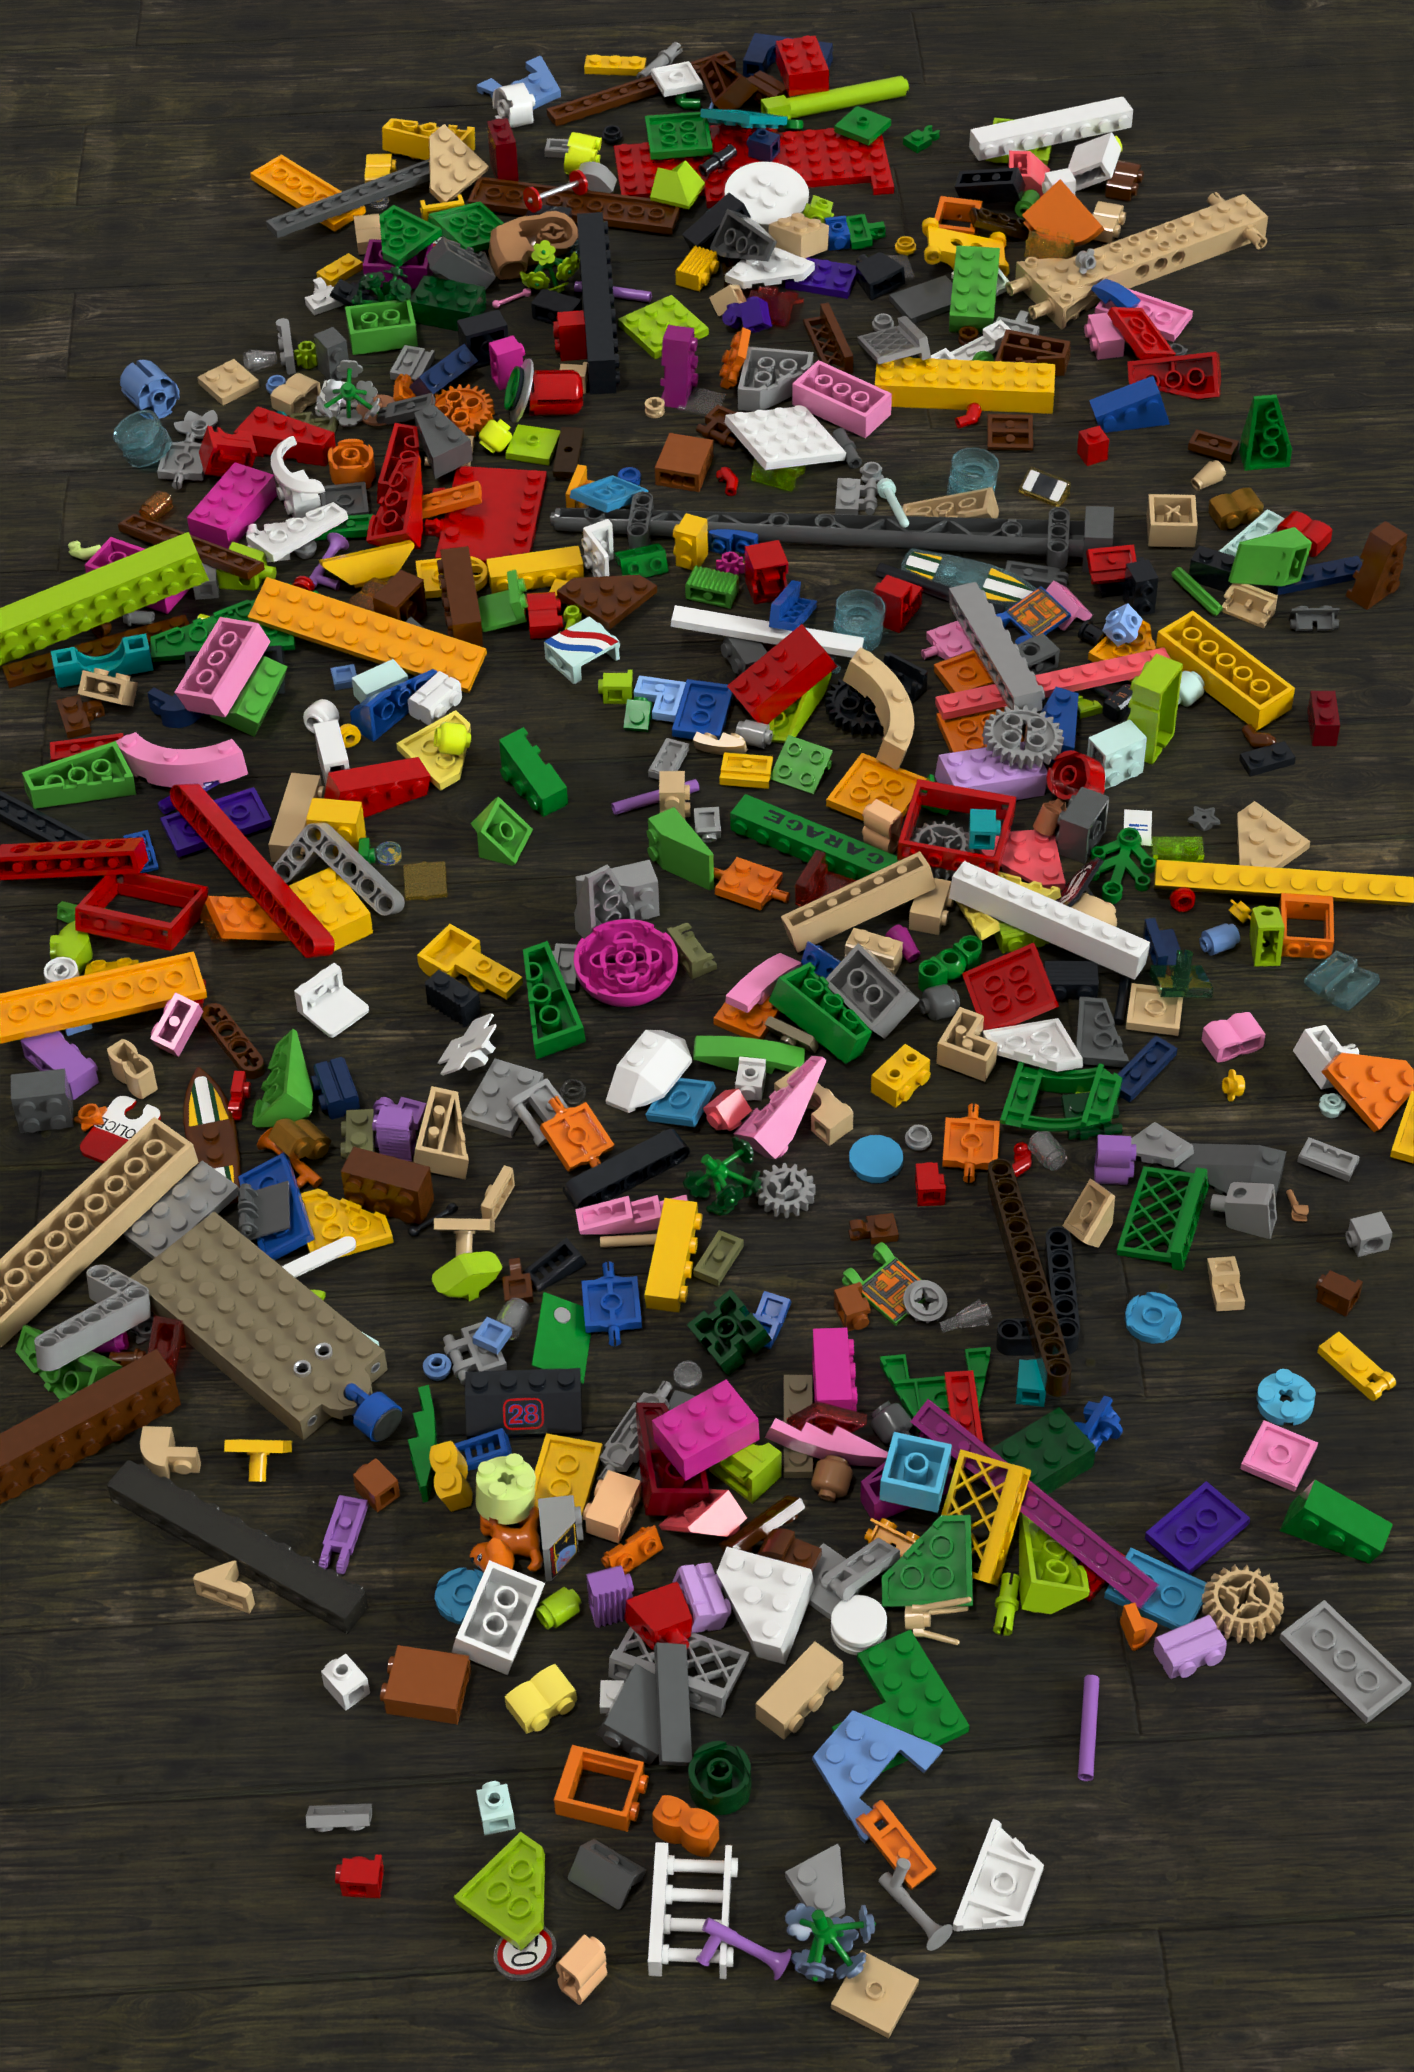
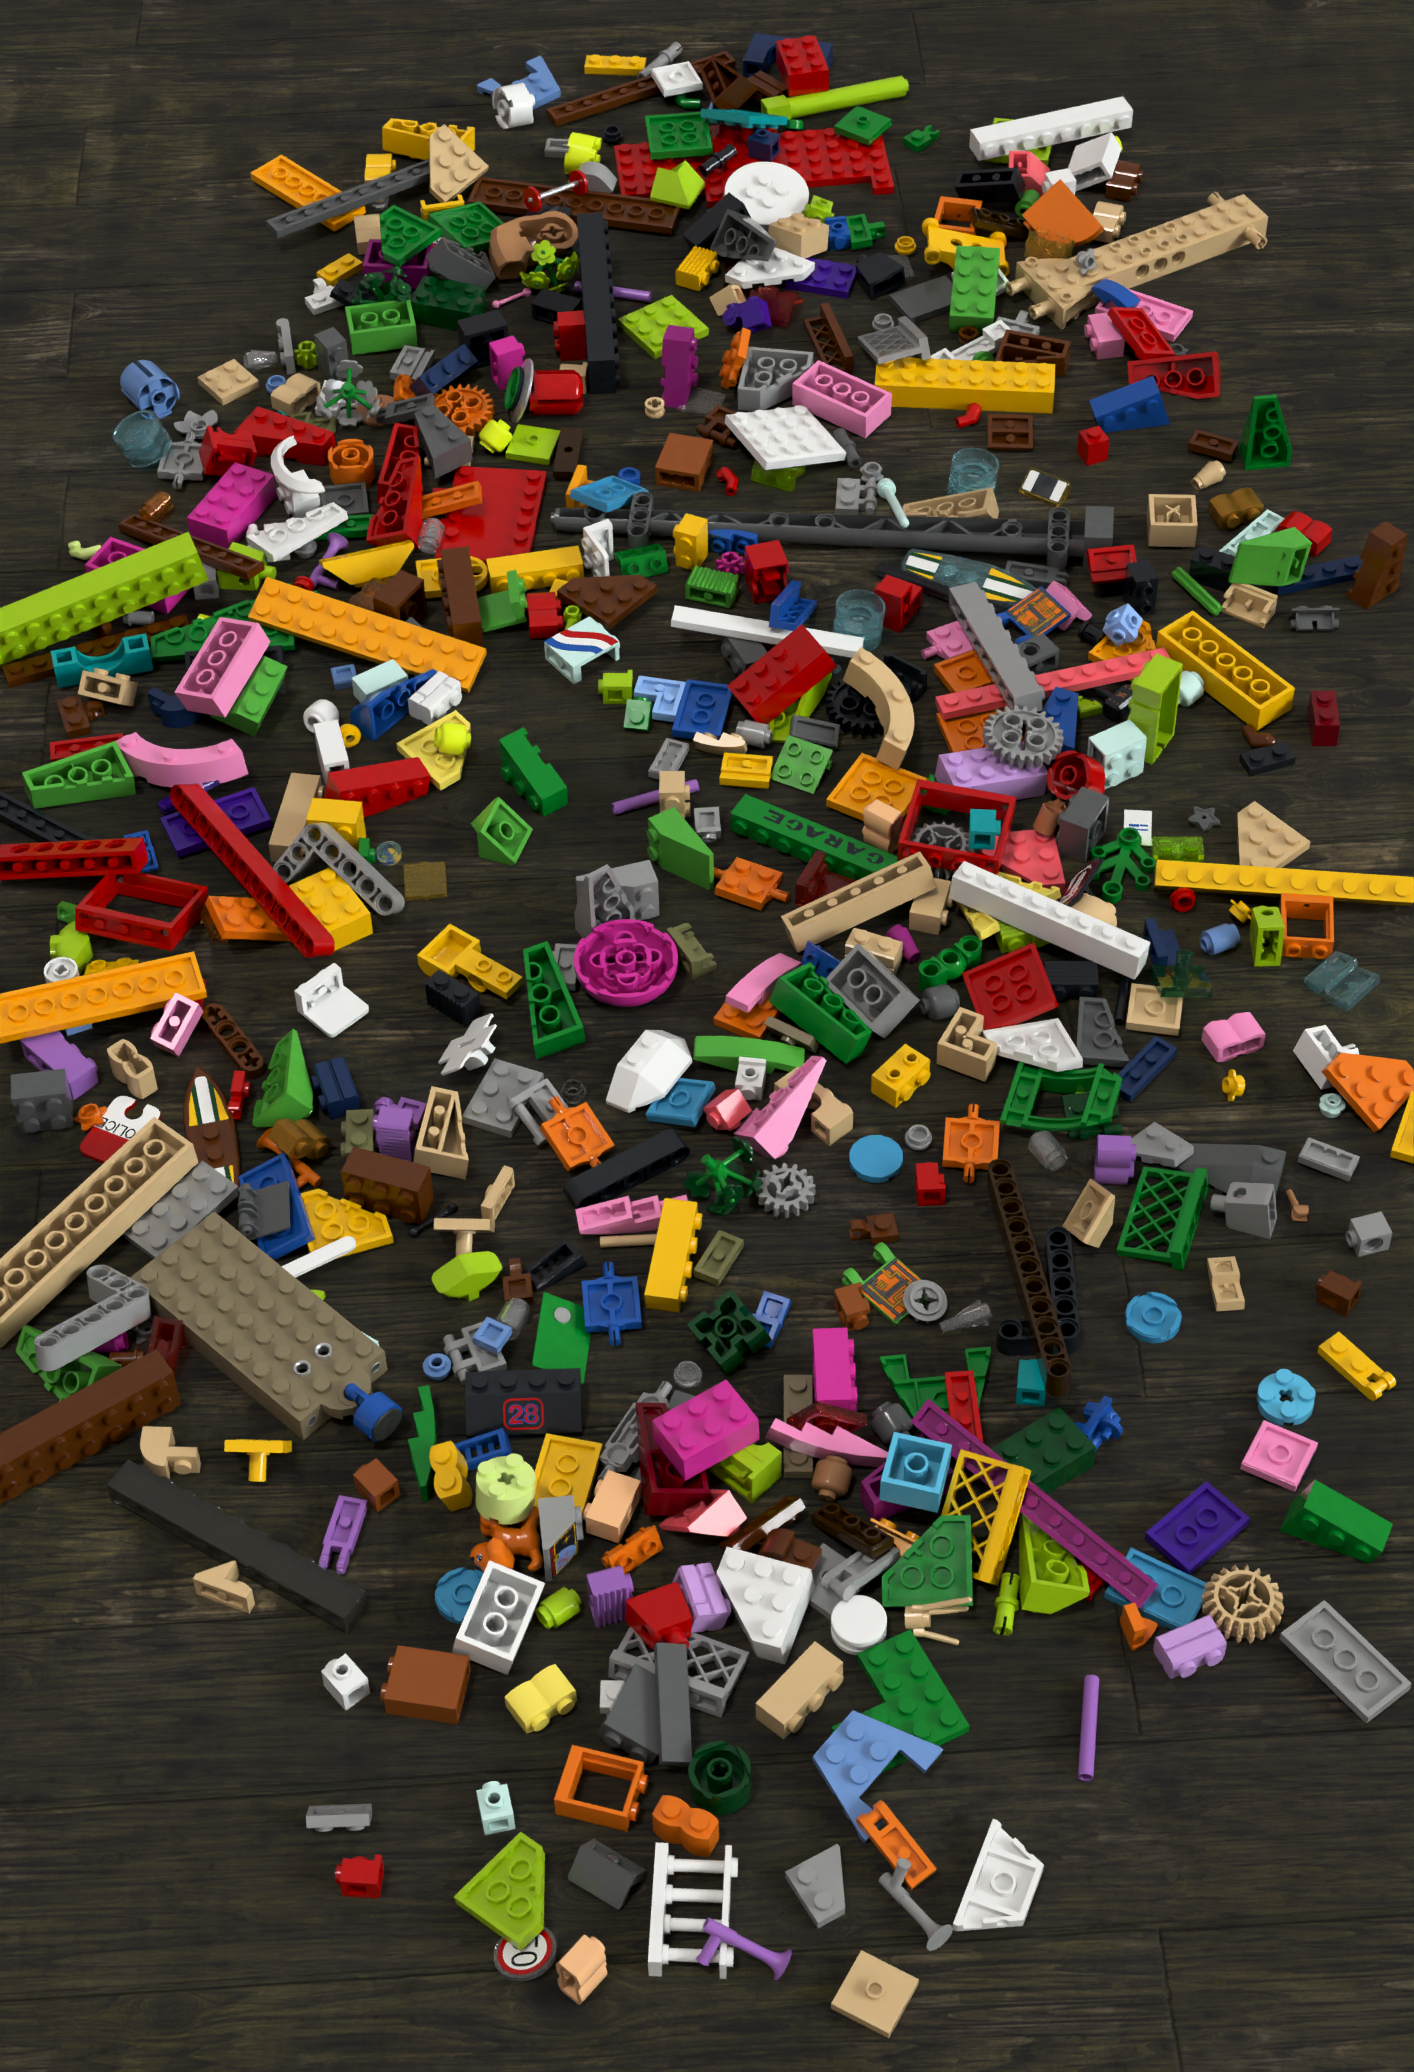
dark red brick [487,118,519,182] -> none
sand blue plant [785,1903,876,1981] -> none
red arm [1012,1142,1032,1178] -> none
none -> clear brick [417,518,445,554]
none -> dark grey tile [789,715,840,750]
none -> dark brown tile [811,1502,894,1560]

